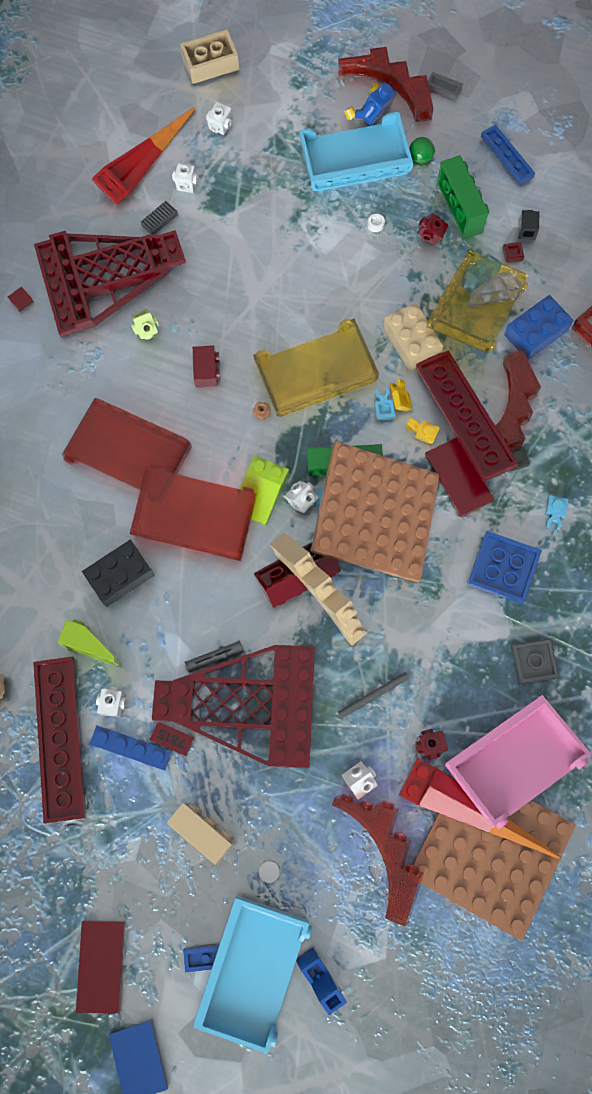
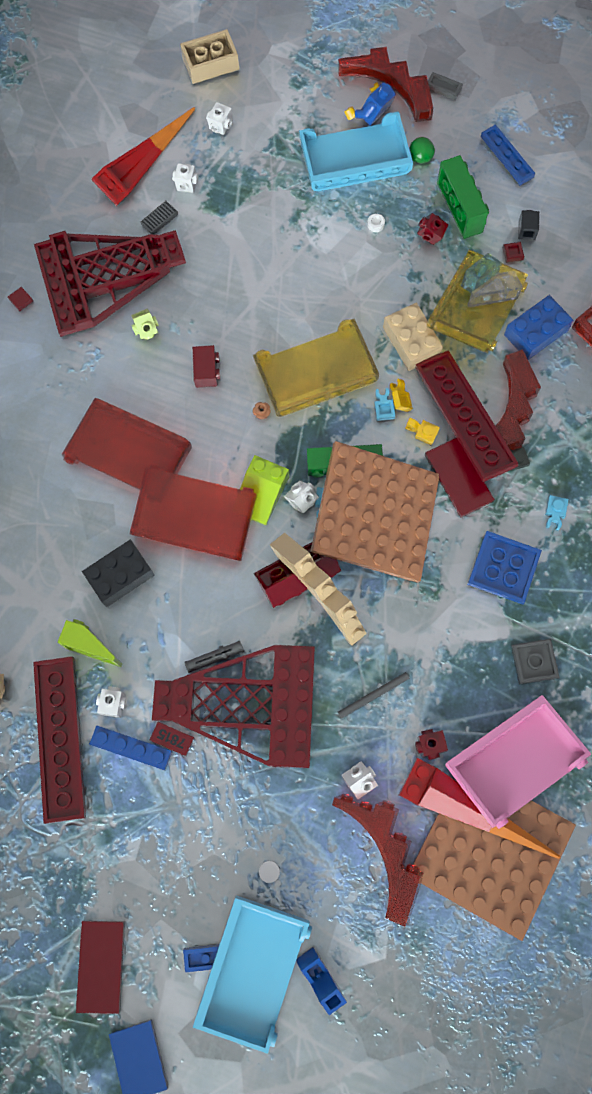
tan brick [167,802,235,865] -> none

